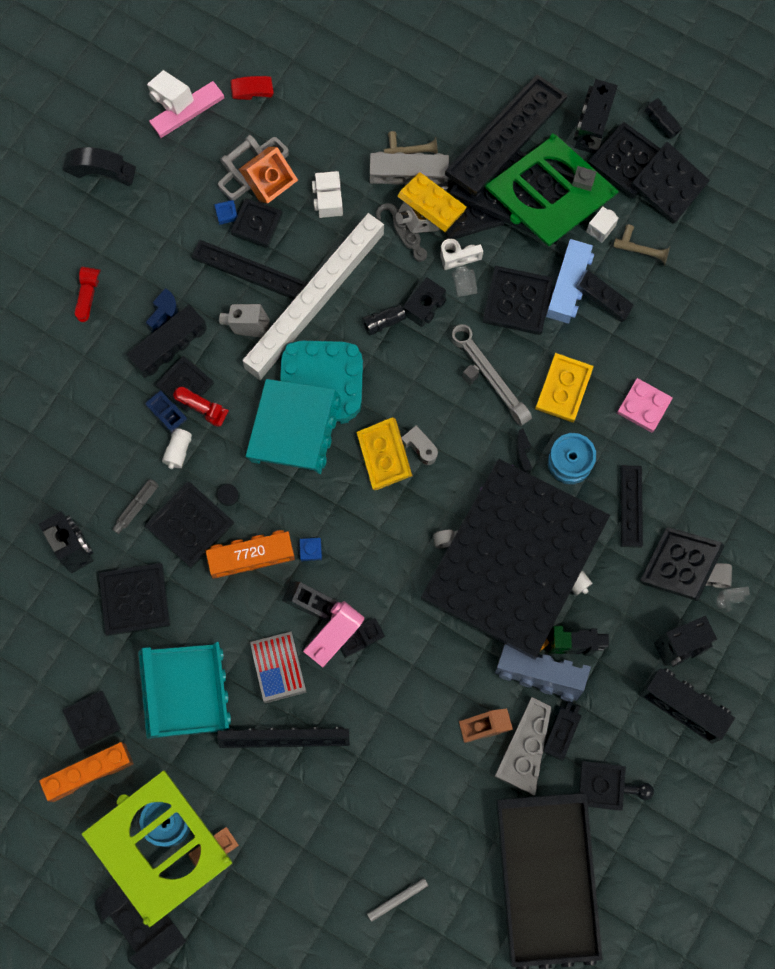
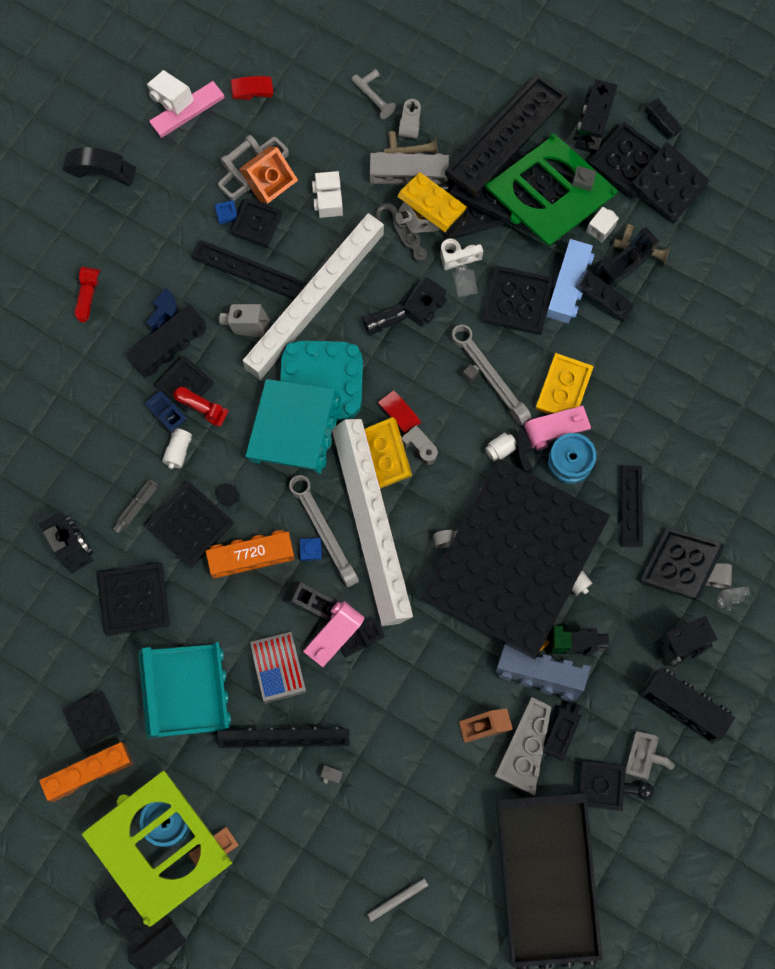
bright pink plate [617,378,673,433] -> none
none -> light grey piece [289,475,359,588]
none -> flat silver piece [320,765,343,784]
none -> white brick [332,419,413,626]
none -> light grey piece [352,69,396,119]
none -> red slope [378,390,421,434]
none -> light grey piece [398,99,421,139]
none -> white brick [485,433,517,462]
none -> bright pink door [524,406,591,451]
none -> black arch [595,227,659,287]
none -> light grey plate [625,731,675,780]

